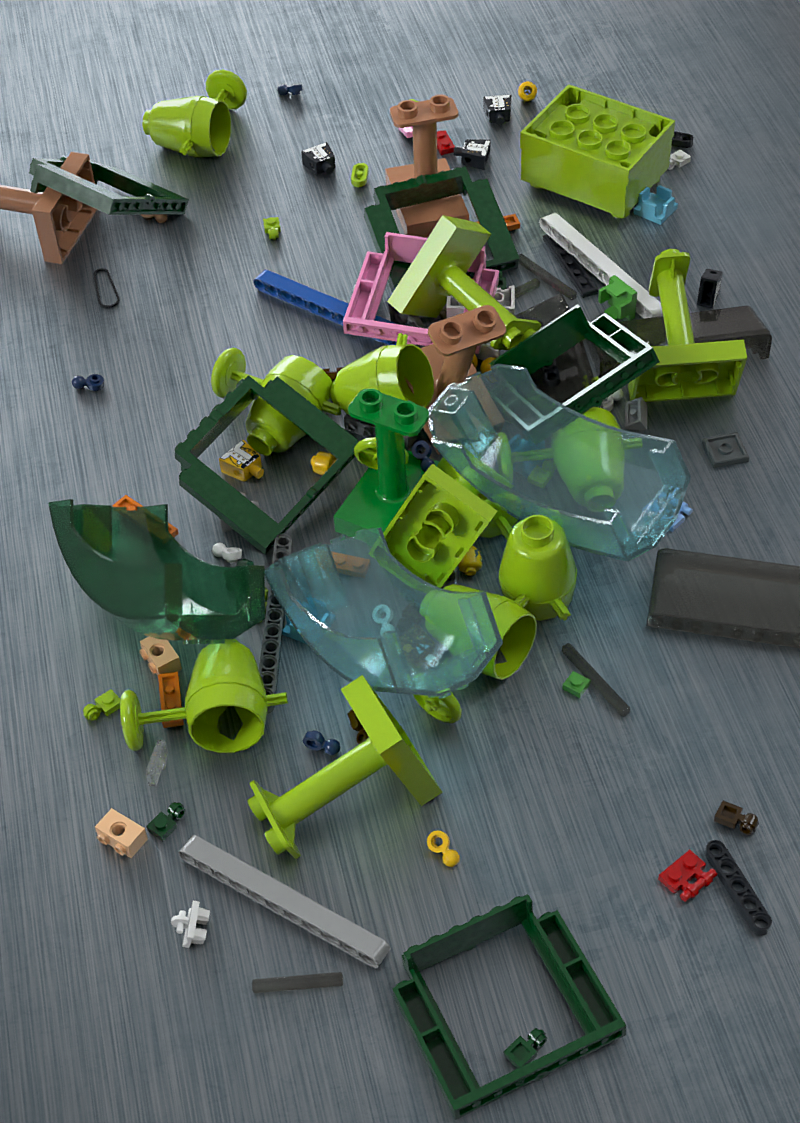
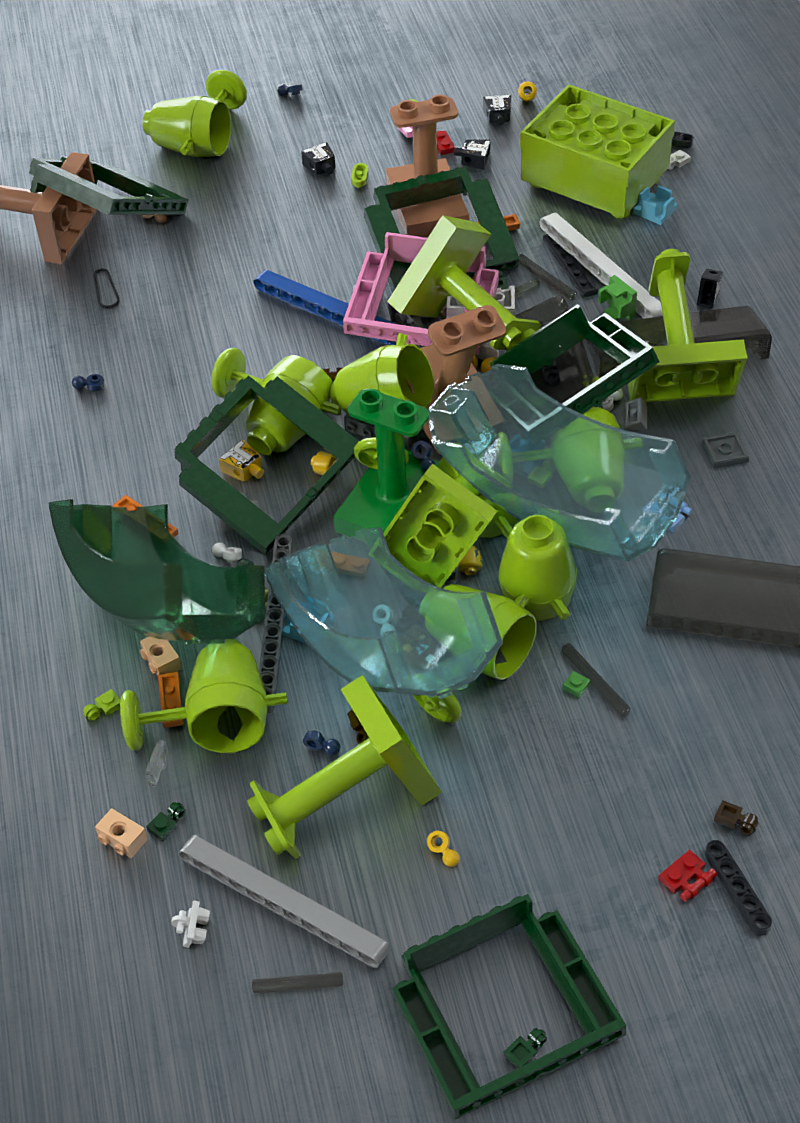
lime plate [263,217,281,240] -> none

